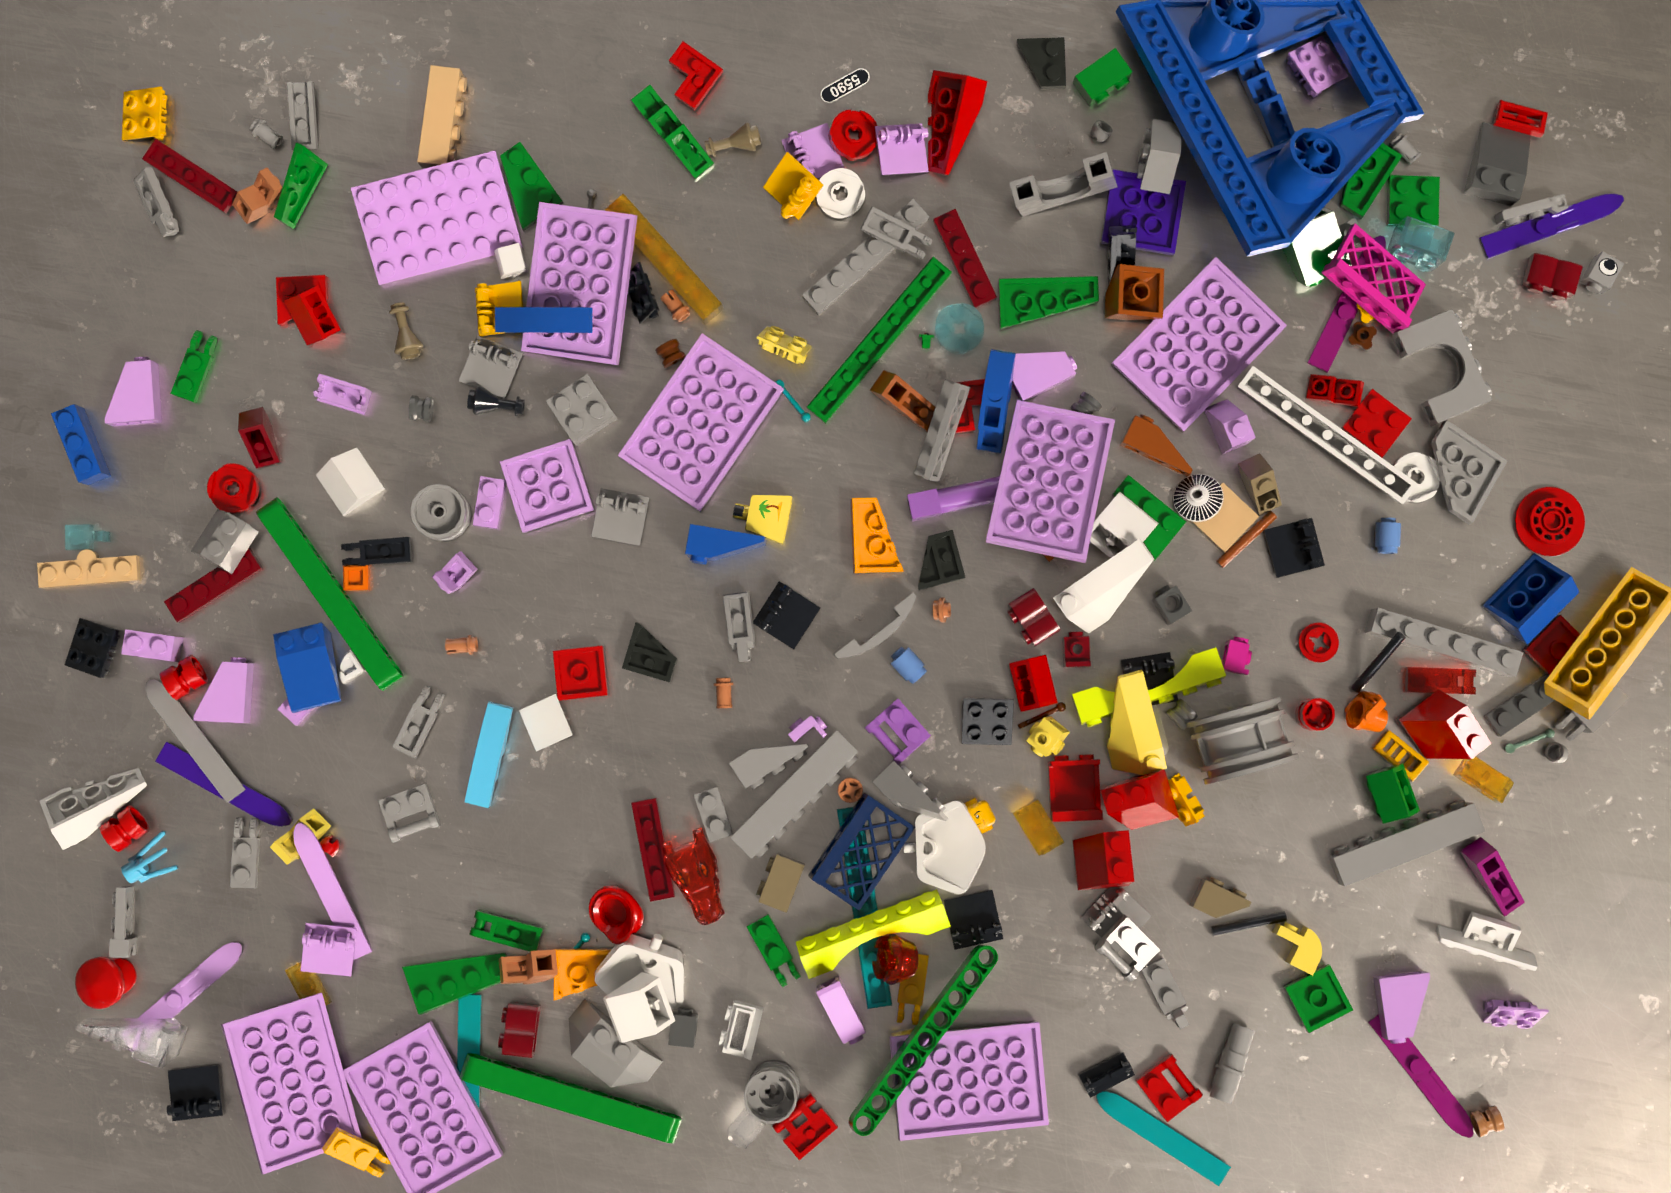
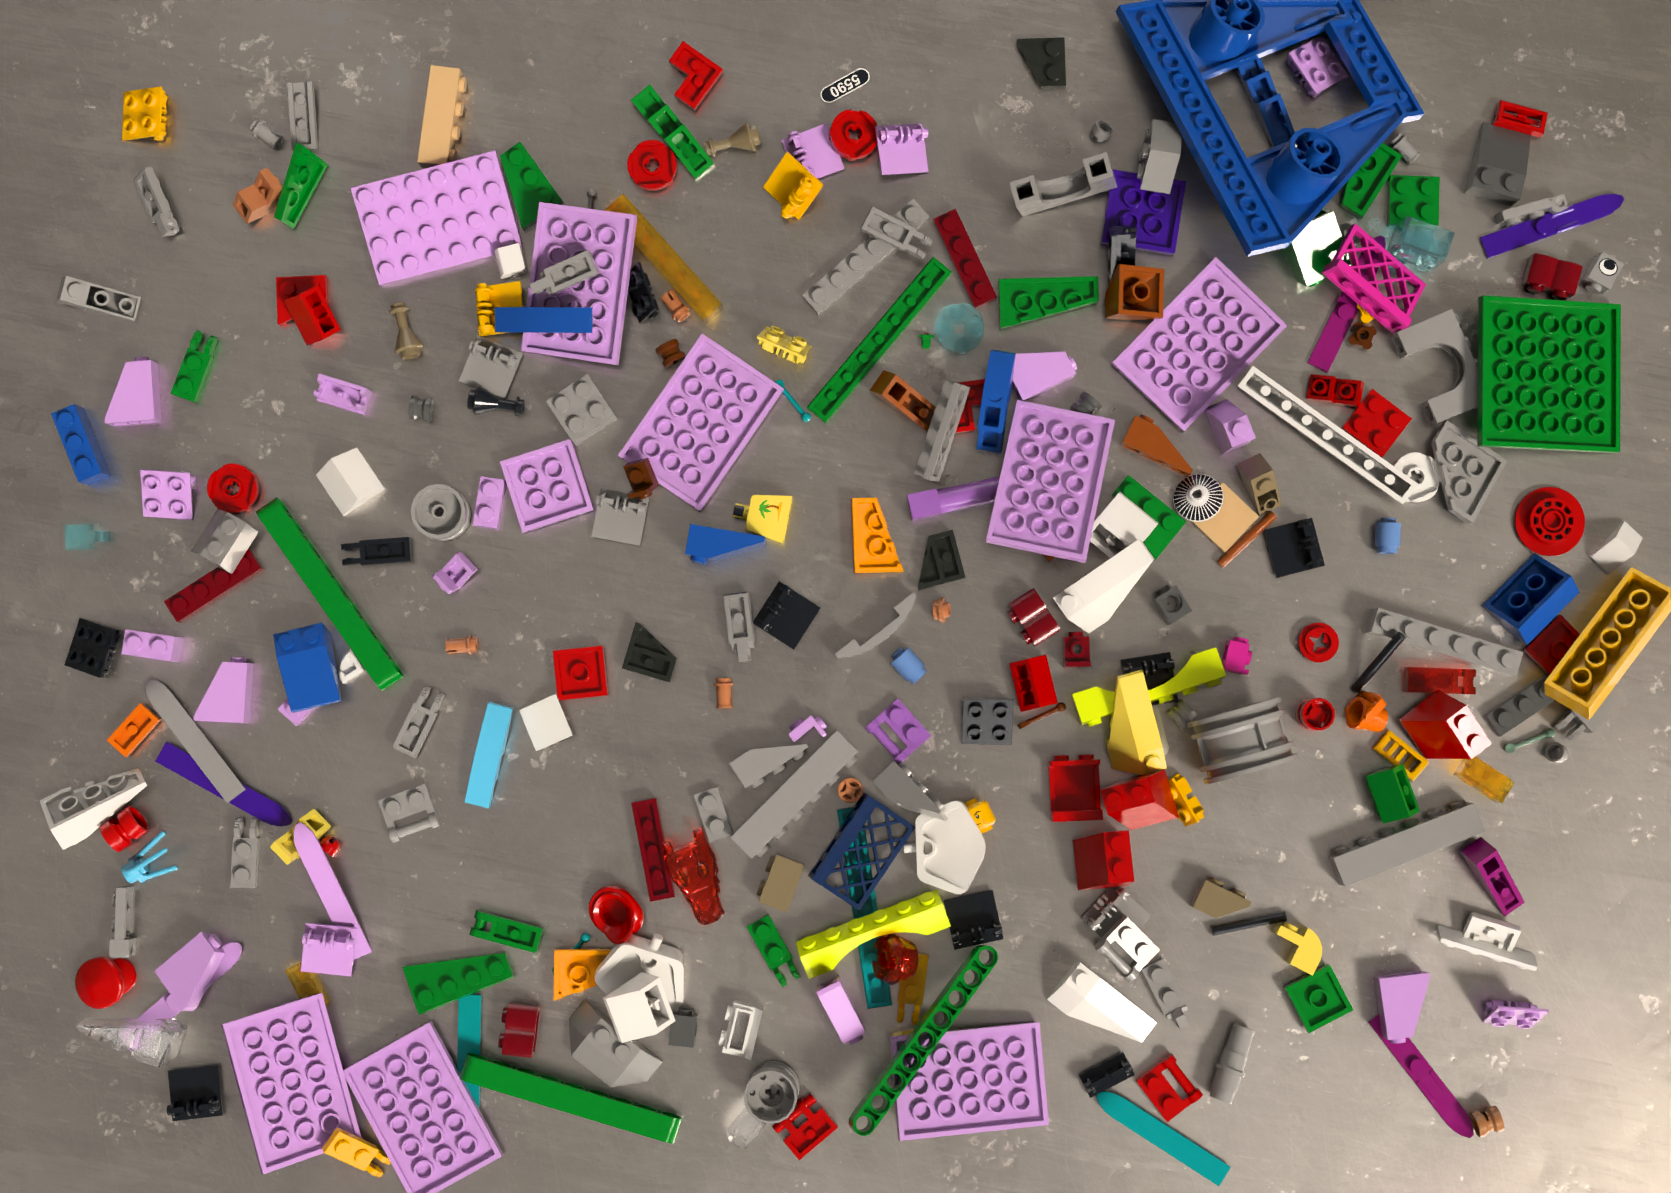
tan hinge [37,549,141,588] -> none
dark red plate [142,139,238,214] -> none
red wheel [159,655,208,700] -> none
dark red slope [238,407,280,468] -> none
orange tile [343,565,370,591] -> none
nougat brick [499,949,558,985] -> none
white plate [816,168,865,219] -> none
red wedge [928,70,988,175] -> none
clear yellow hinge [1013,799,1065,856] -> none
light yellow brick [1027,716,1070,757] -> none
green brick [1073,48,1133,106] -> none
none -> light grey slope [56,276,141,321]
none -> orange plate [107,703,162,757]
none -> lavender hinge [140,469,196,520]
none -> lavender slope [154,932,225,1011]
none -> light grey hinge [529,250,600,295]
none -> reddish brown bracket [623,458,659,500]
none -> red plate [627,140,677,191]
none -> white wedge [1047,959,1157,1042]
none -> green plate [1477,295,1621,453]
none -> white slope [1590,521,1643,574]

